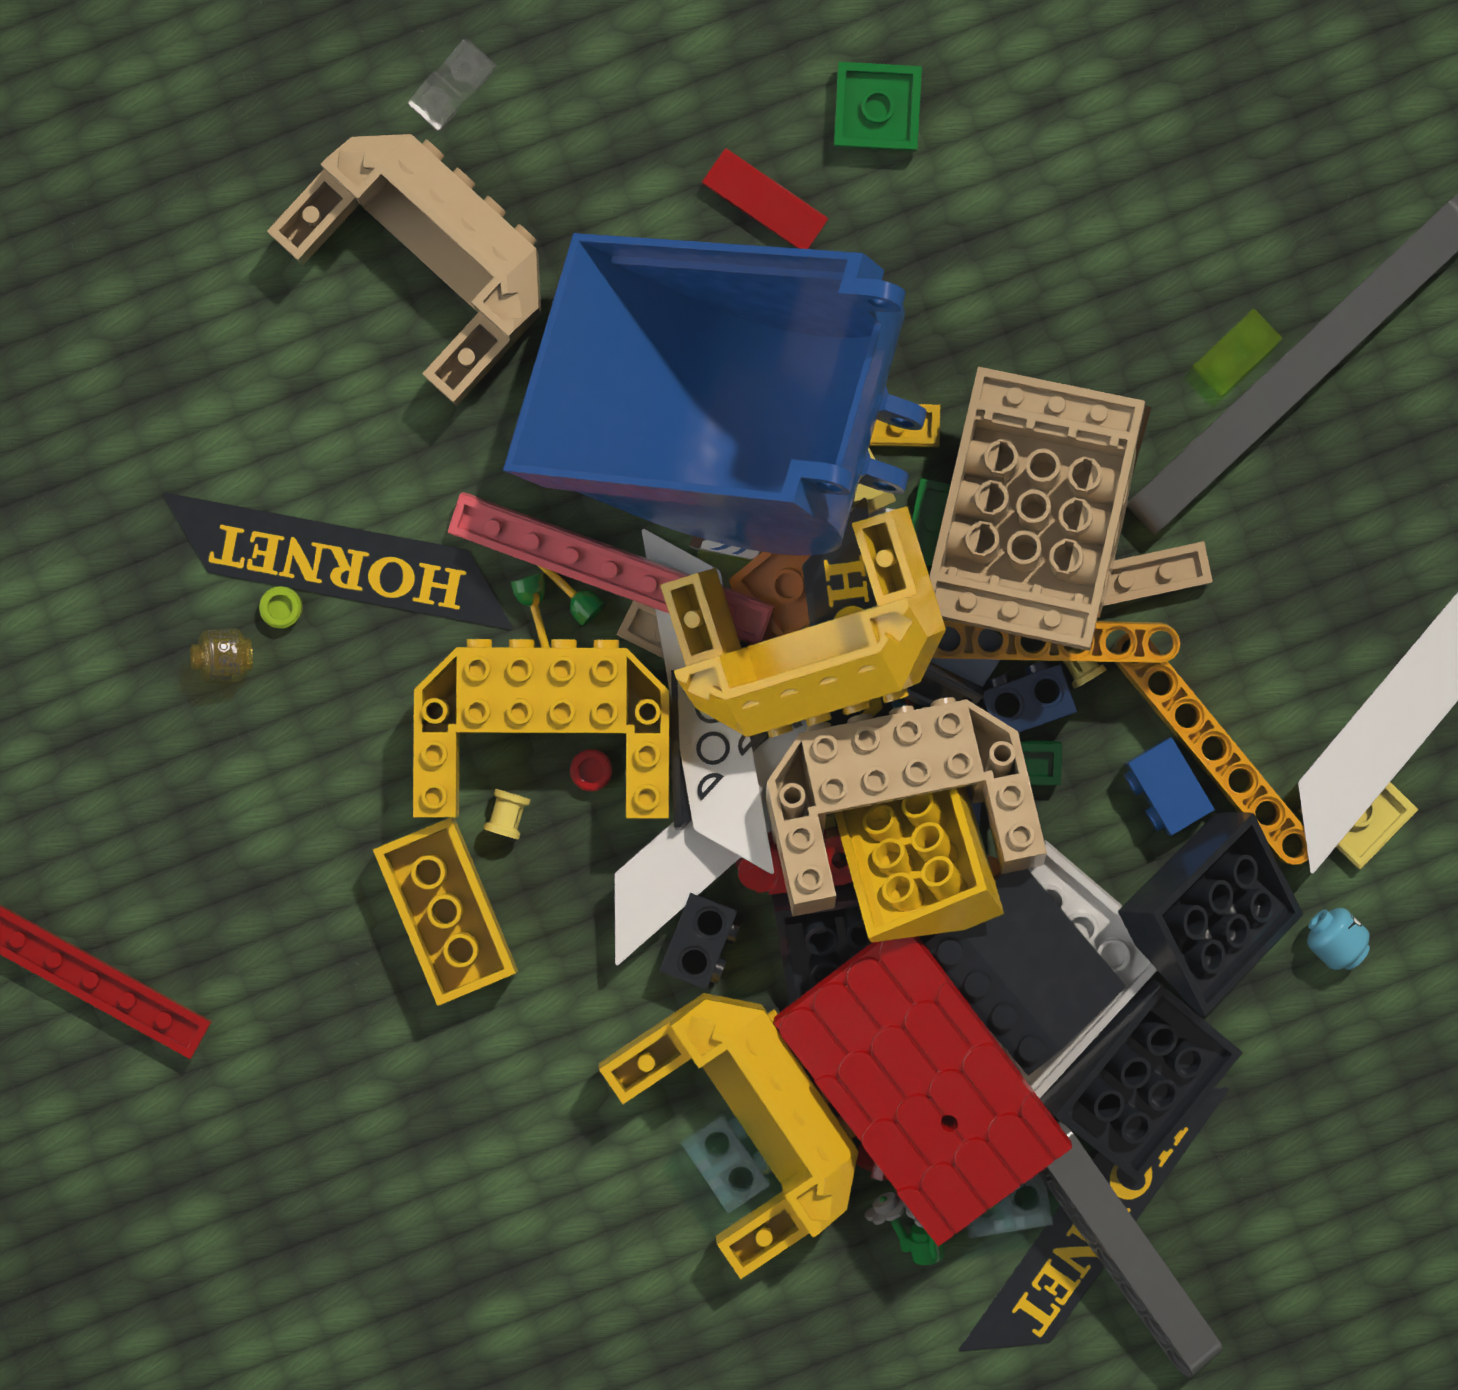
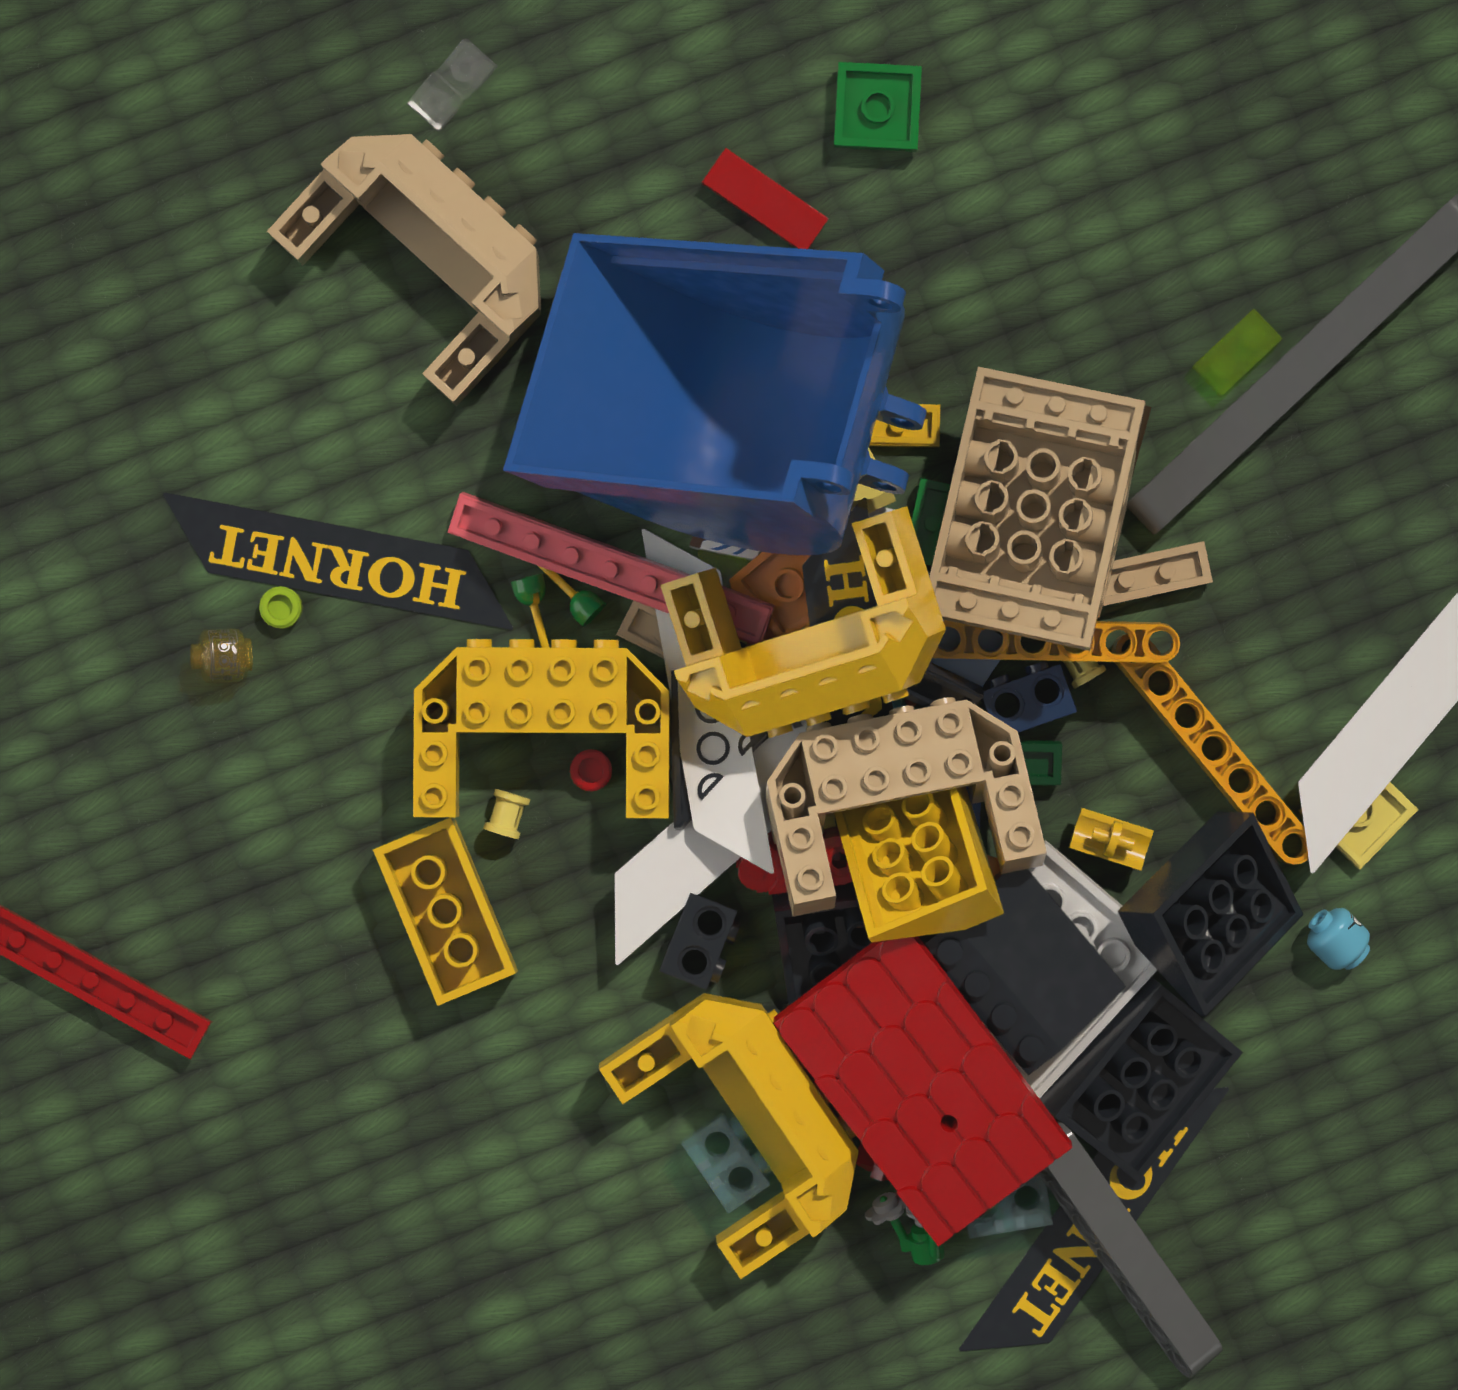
blue brick [1123,737,1215,835] -> none
none -> yellow hips [1068,808,1154,871]

